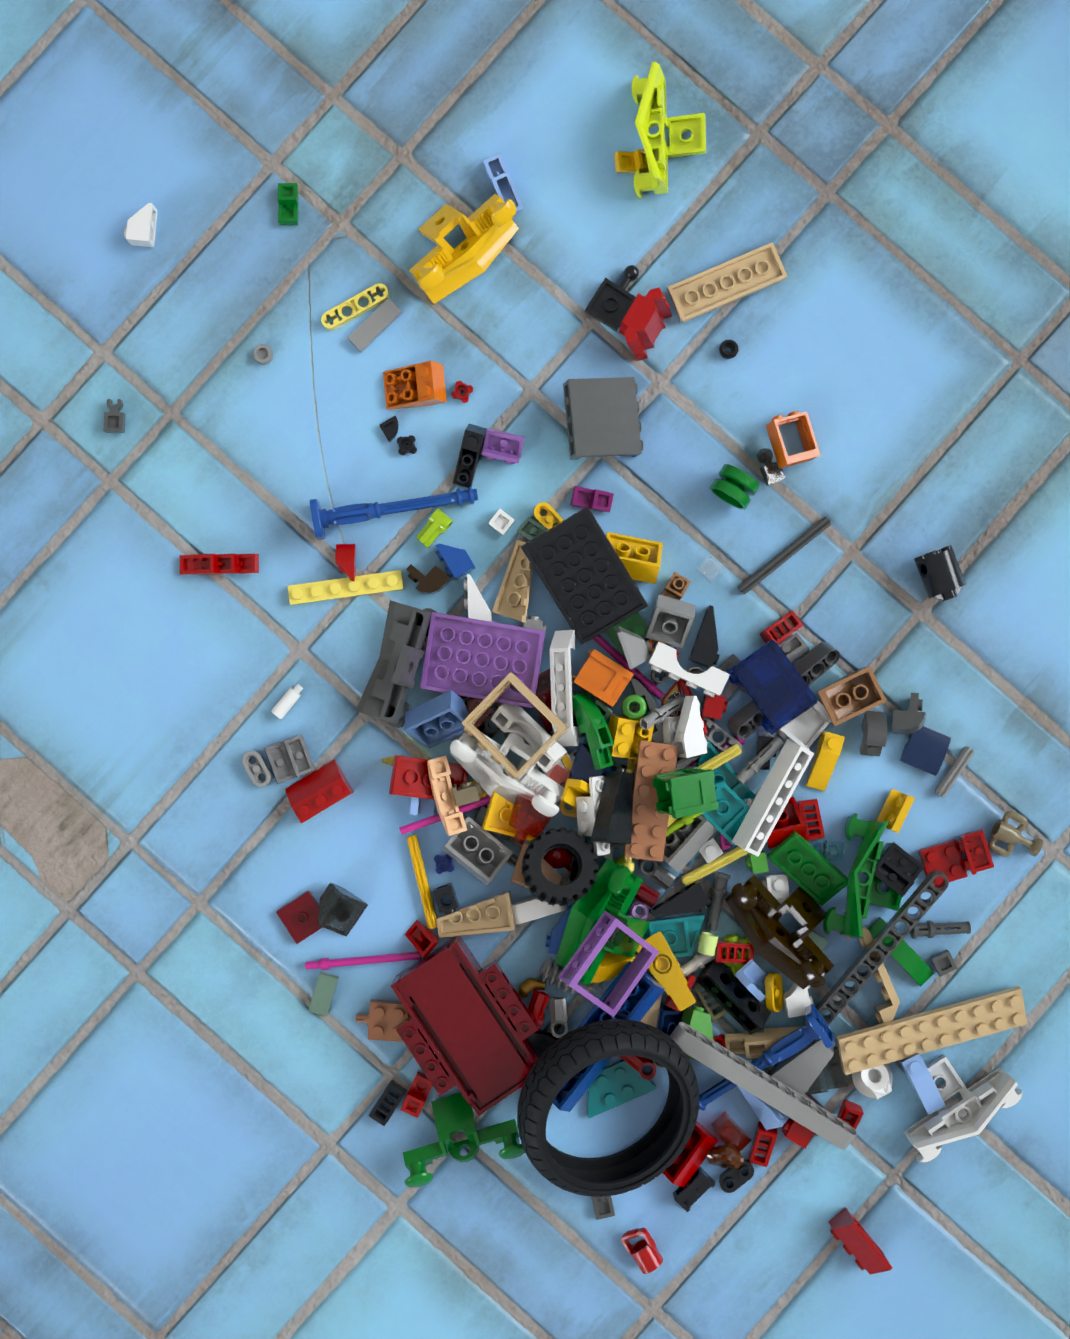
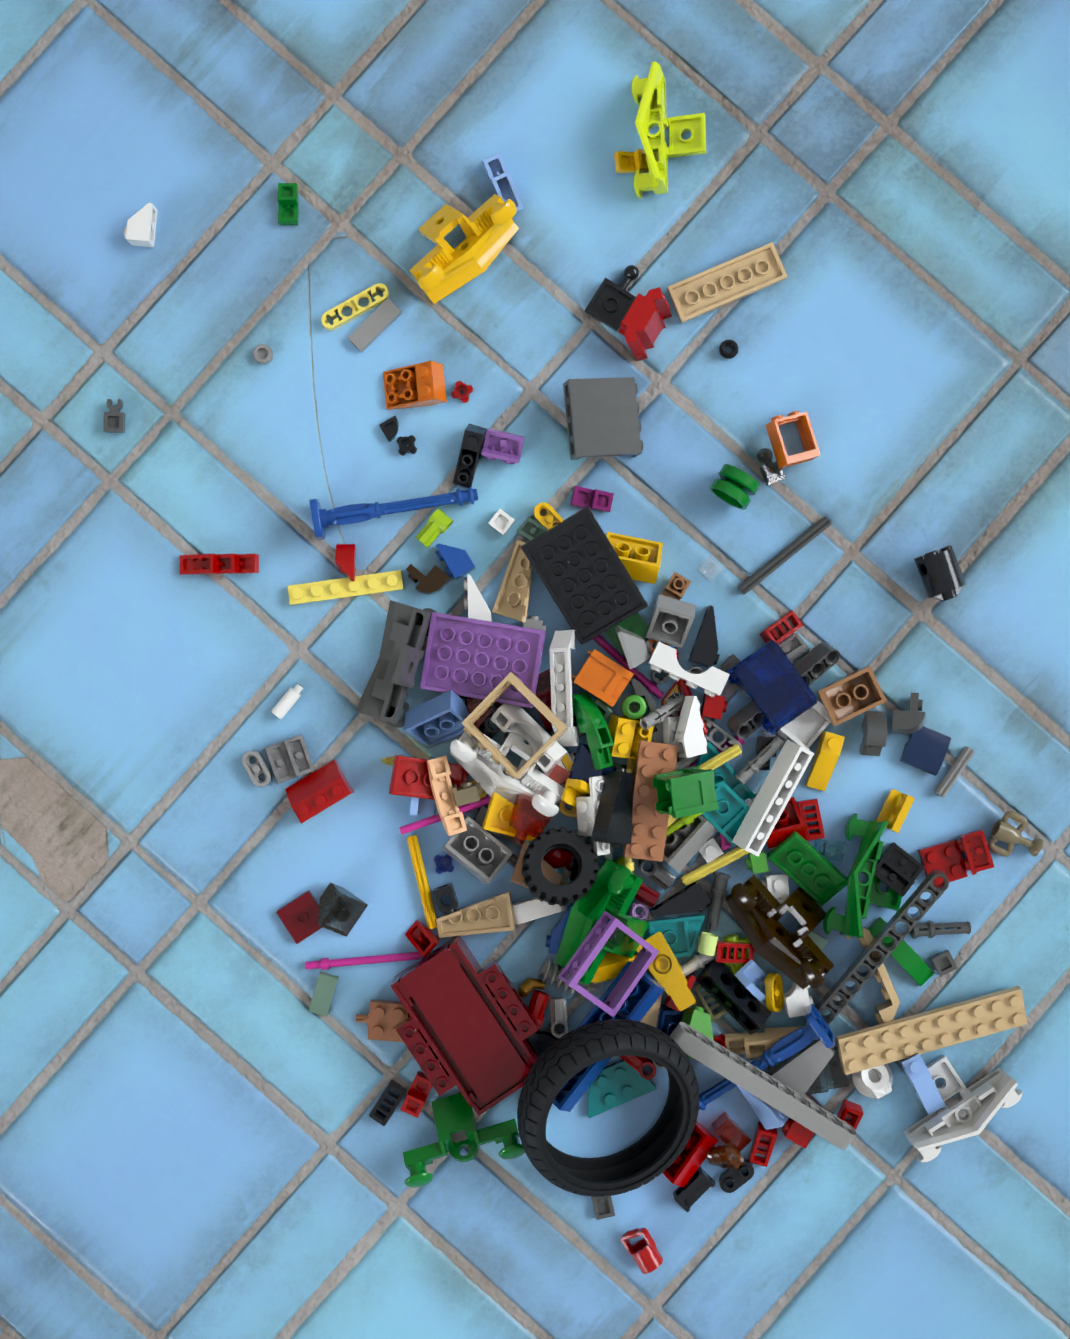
red slope [829,1207,893,1275] -> none

